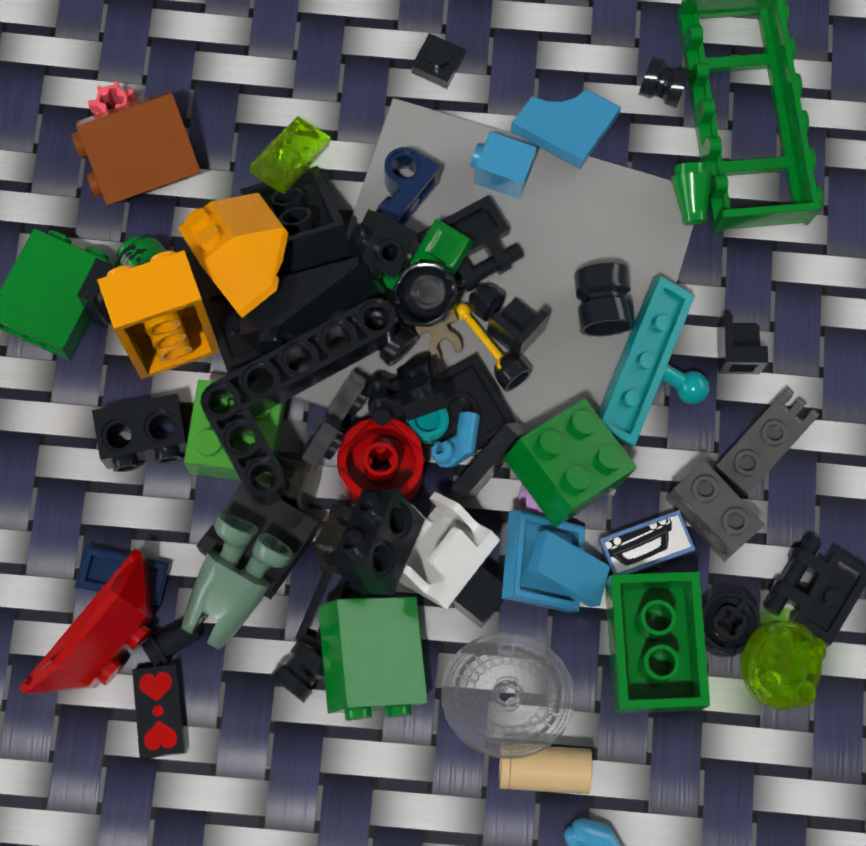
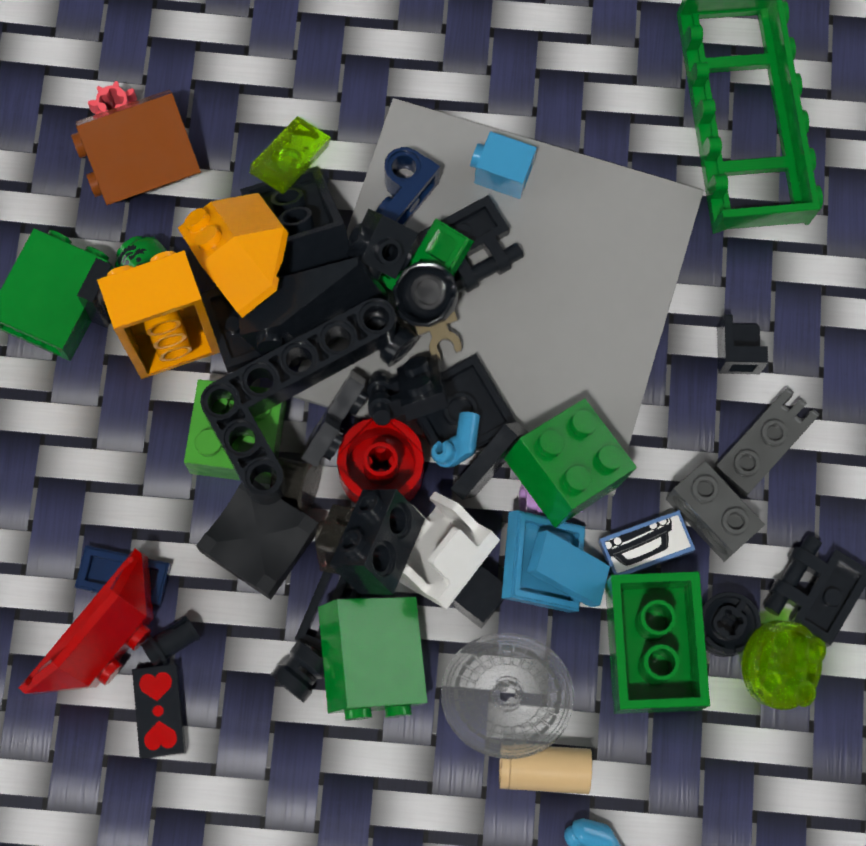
black brick [92,394,188,472] -> none
sand green piece [181,513,293,650] -> none
teal tile [406,408,449,444] -> none
black plate [411,33,465,89] -> none
hinge [454,303,532,392] -> none
black hinge [468,284,505,322] -> none
black panel [487,298,549,357] -> none
dark azure tile [510,89,621,169] -> none
black wheel [574,263,635,337] -> none
teal plate [598,276,710,447] -> none
black wheel [639,56,691,108] -> none
green cone [671,162,712,225] -> none

